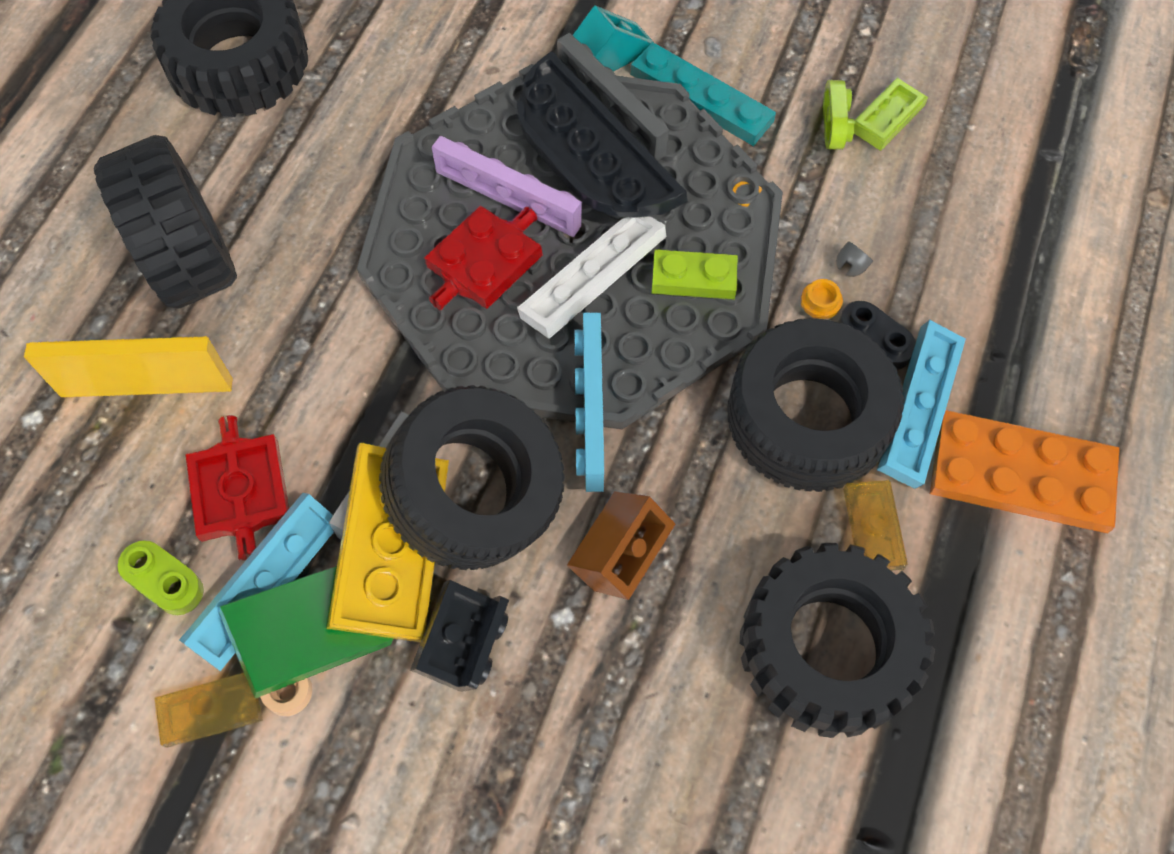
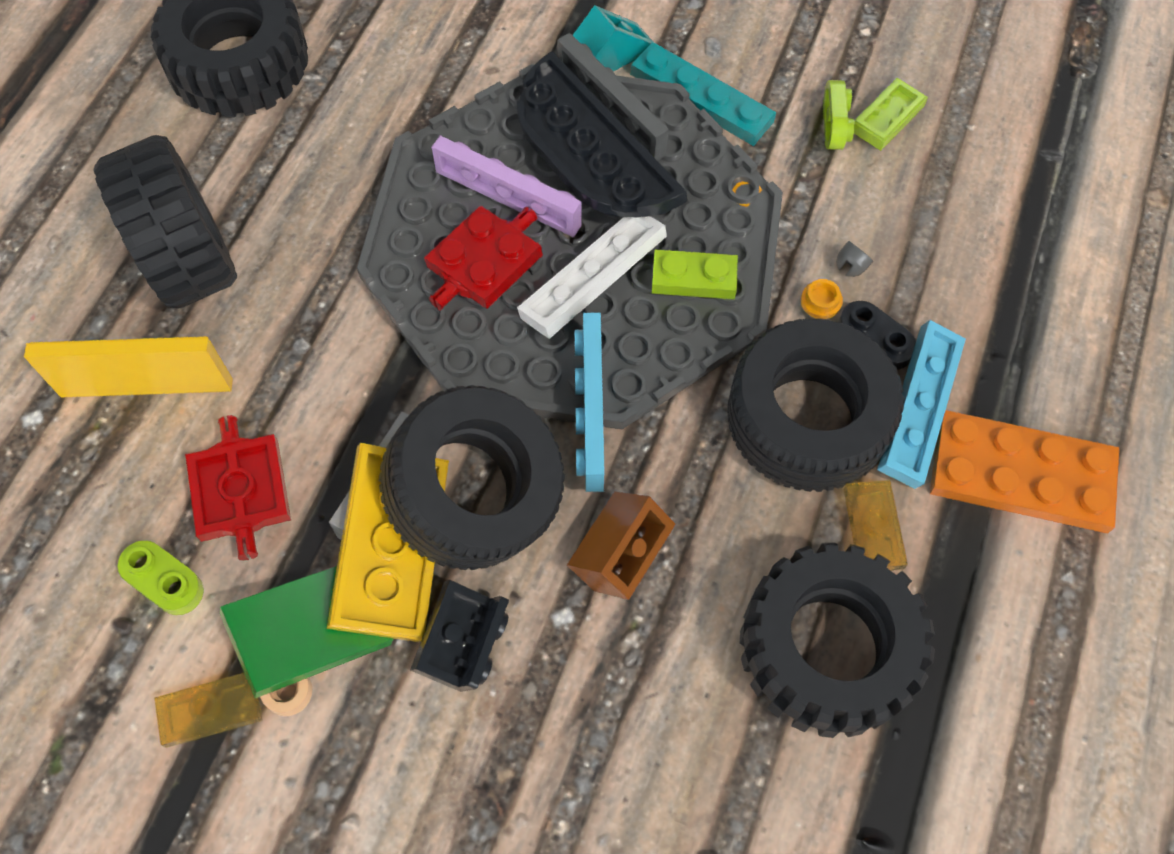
medium azure plate [179,493,334,671] -> none

